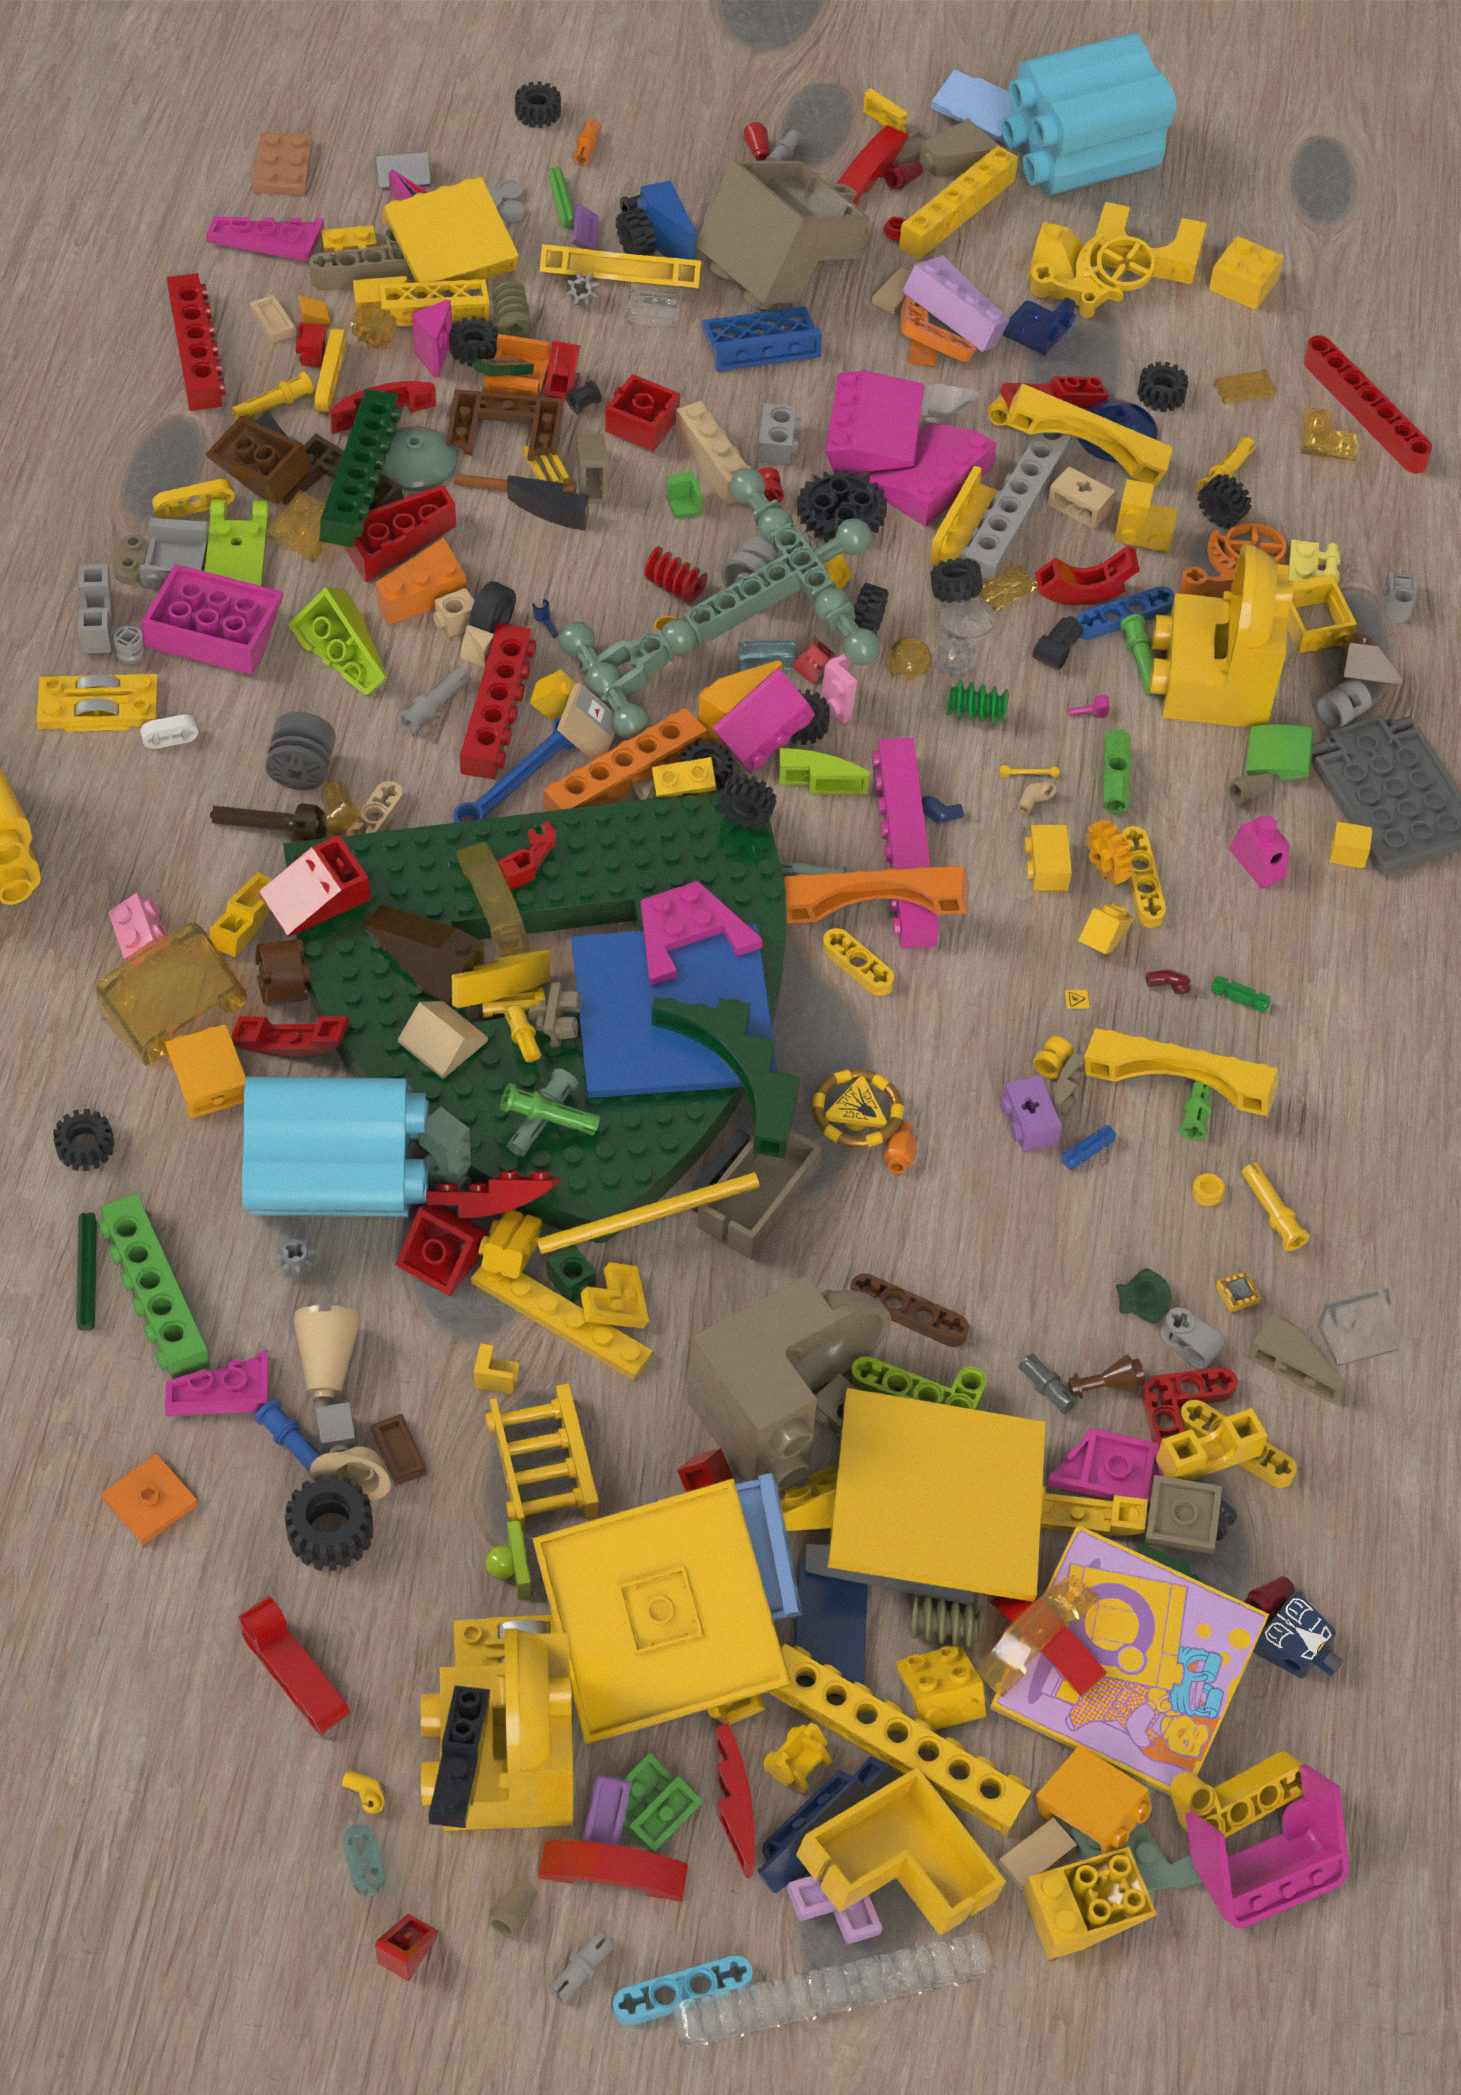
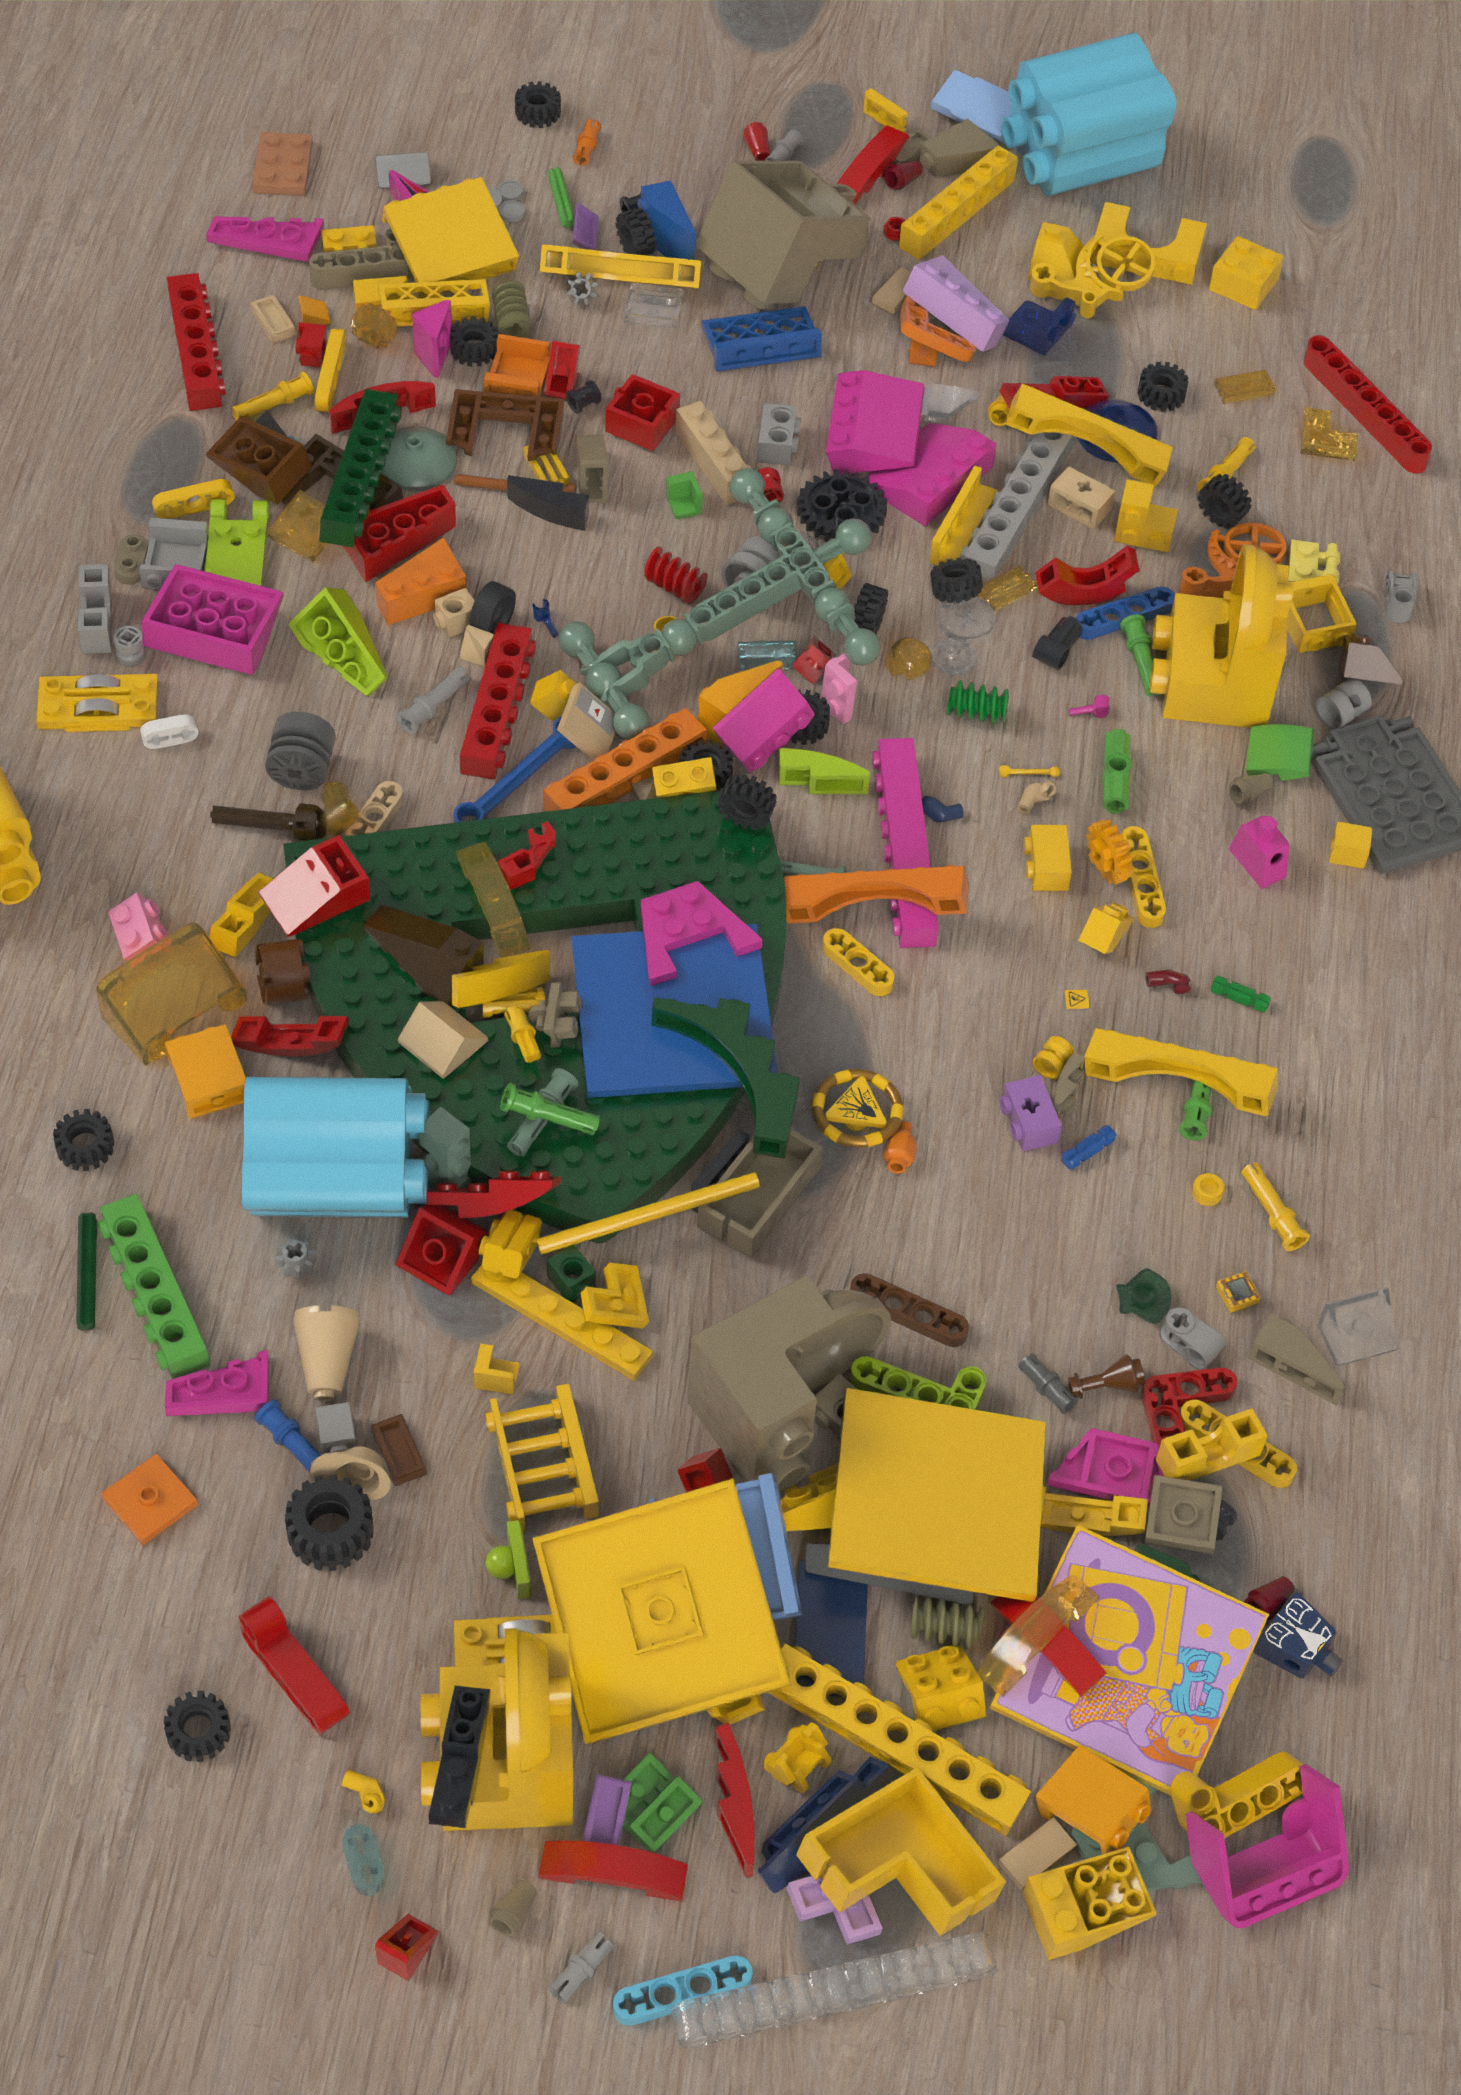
dark green tile [474,358,534,376] -> none
none -> black tyre [164,1691,231,1762]

